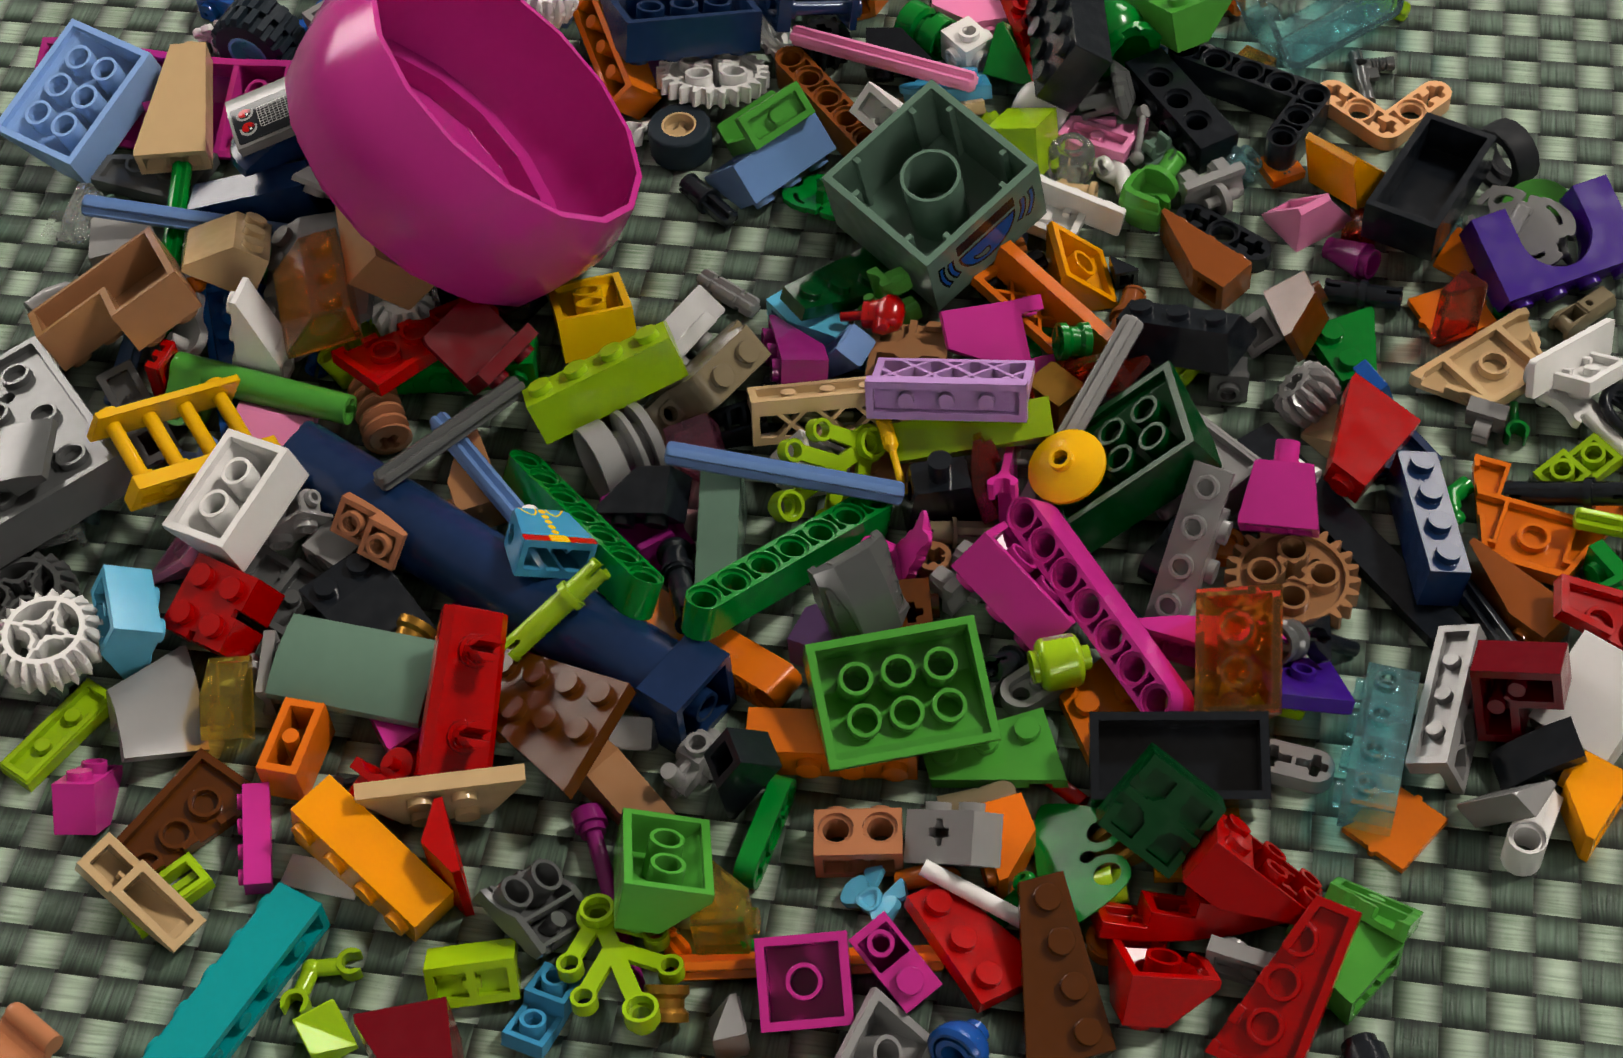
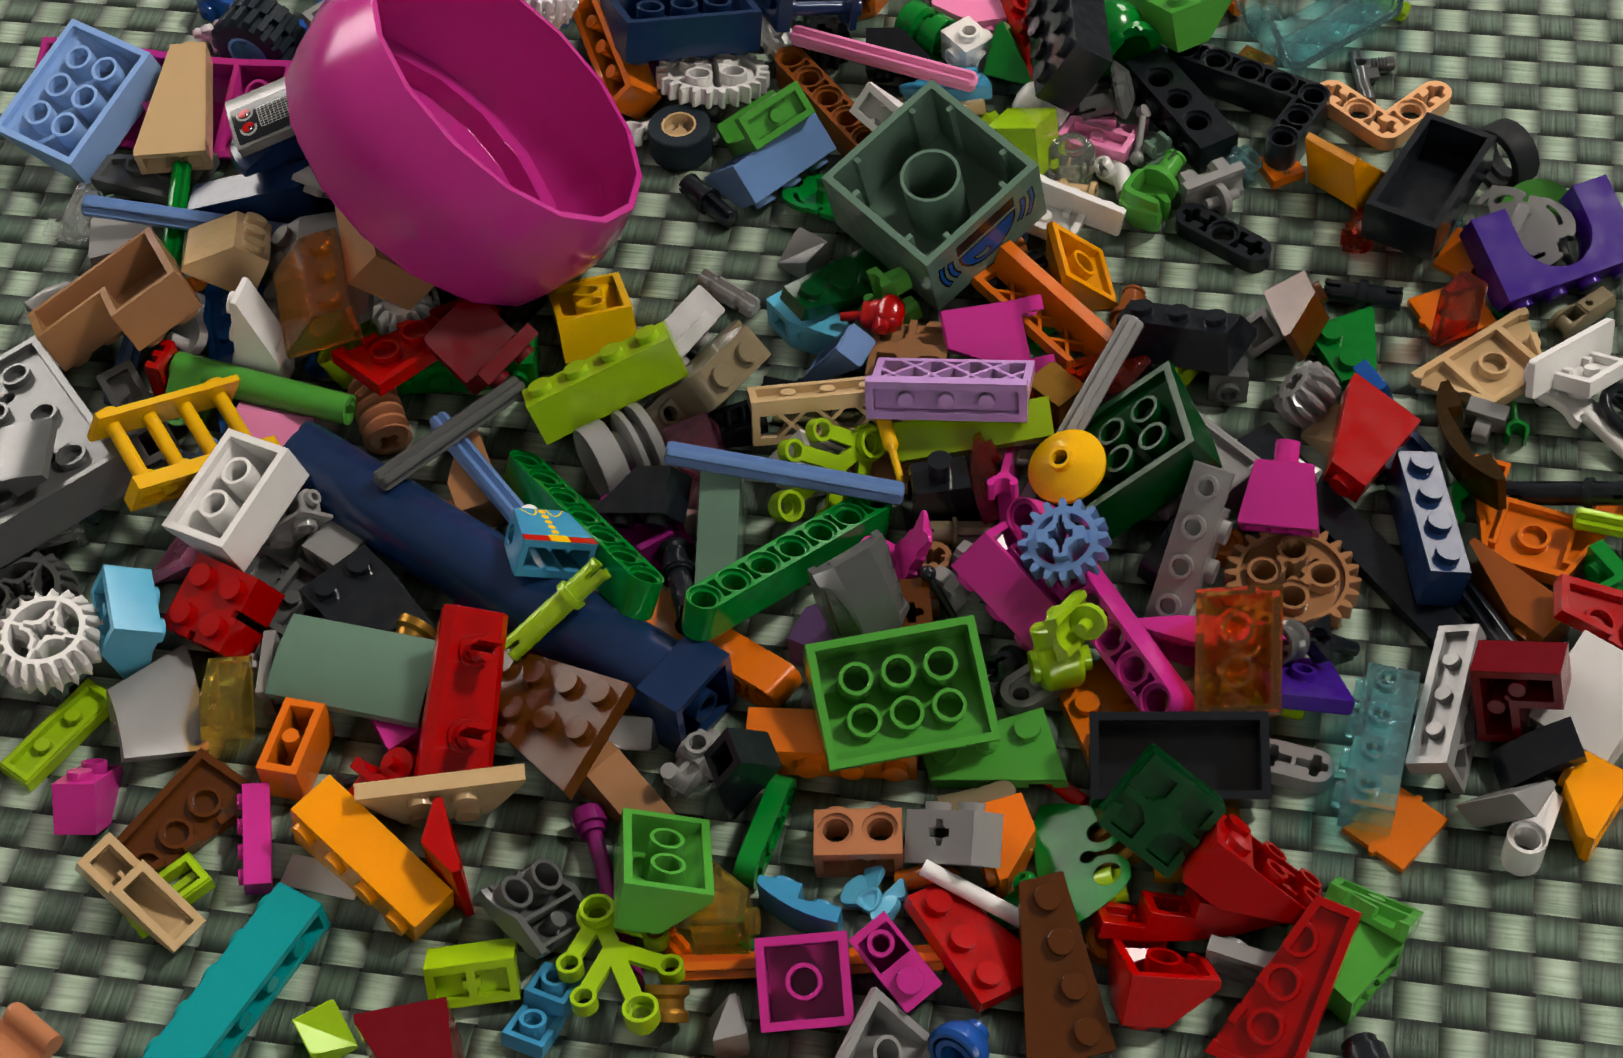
lime arm [280,947,364,1015] -> none
nougat slope [330,492,408,571] -> none
magenta slope [761,315,829,384] -> none
green wheel [1052,322,1094,361] -> none
black piece [1109,255,1139,290] -> none
dark orange slope [1159,208,1253,310] -> none
bright pink slope [1262,193,1355,252] -> none
magenta cone [1322,237,1381,279] -> none
lime slope [1533,432,1623,481] -> none
none -> dark azure slope [757,875,844,934]
none -> light grey slope [777,227,829,278]
none -> black hinge [920,565,958,619]
none -> medium blue gear [1017,497,1112,589]
none -> lime hips [1030,589,1108,660]
none -> dark brown slope [1436,380,1507,511]

